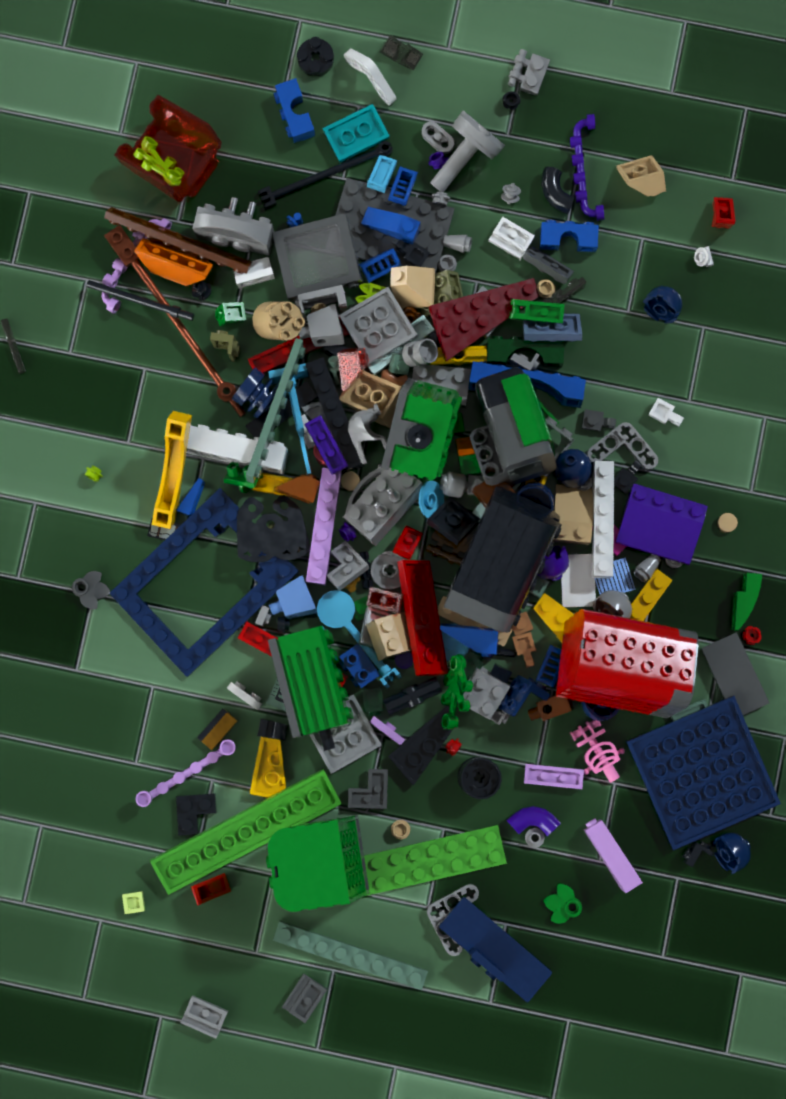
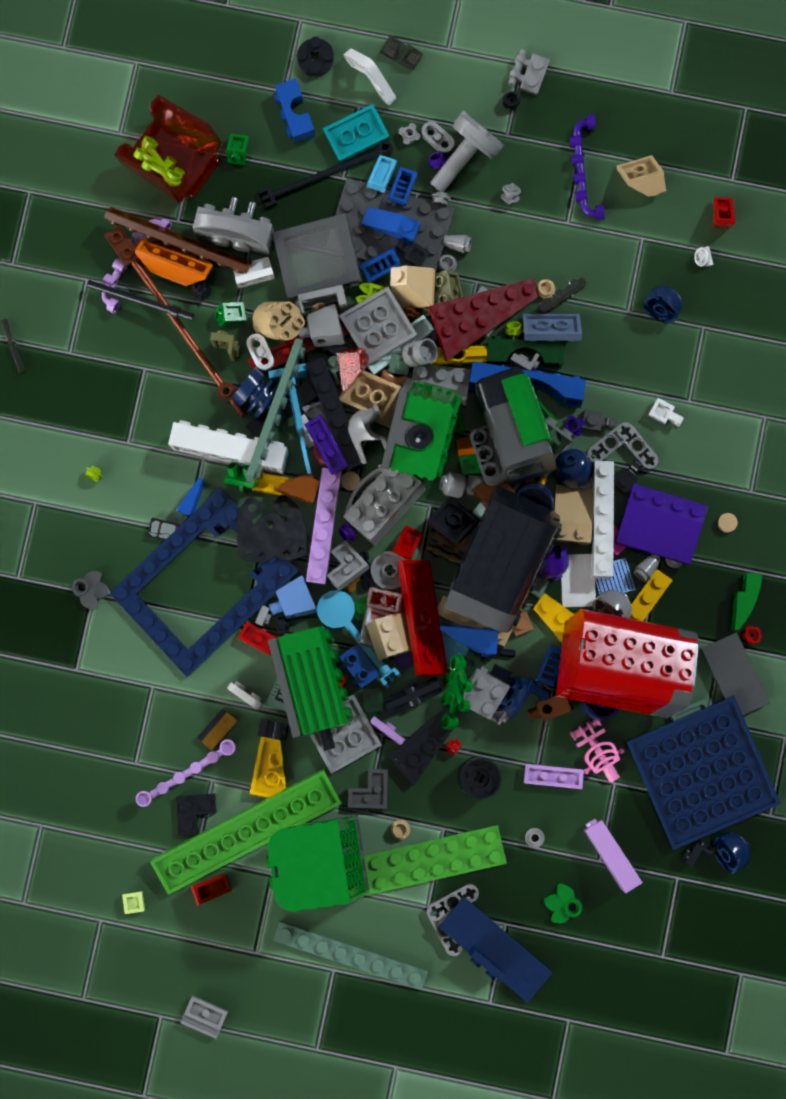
yellow arch [152,411,192,529] -> none
dark grey plate [282,973,327,1023] -> none
blue plate [286,213,303,228] -> none
medium azure dish [419,481,444,519] -> none
white plate [488,217,535,260] -> none
dark purple cylinder [506,806,561,836] -> none
green plate [509,299,565,324] -> none
medium nougat plate [512,632,536,668] -> none
dark grey hinge [523,246,574,284] -> none
blue arch [539,220,599,252] -> none
black cylinder [541,166,574,214] -> none
none -> green bracket [226,134,249,165]
none -> white plate [247,334,274,371]
none -> light grey plate [399,123,420,145]
none -> lime plate [505,322,523,337]
none -> dark purple plate [564,415,585,436]

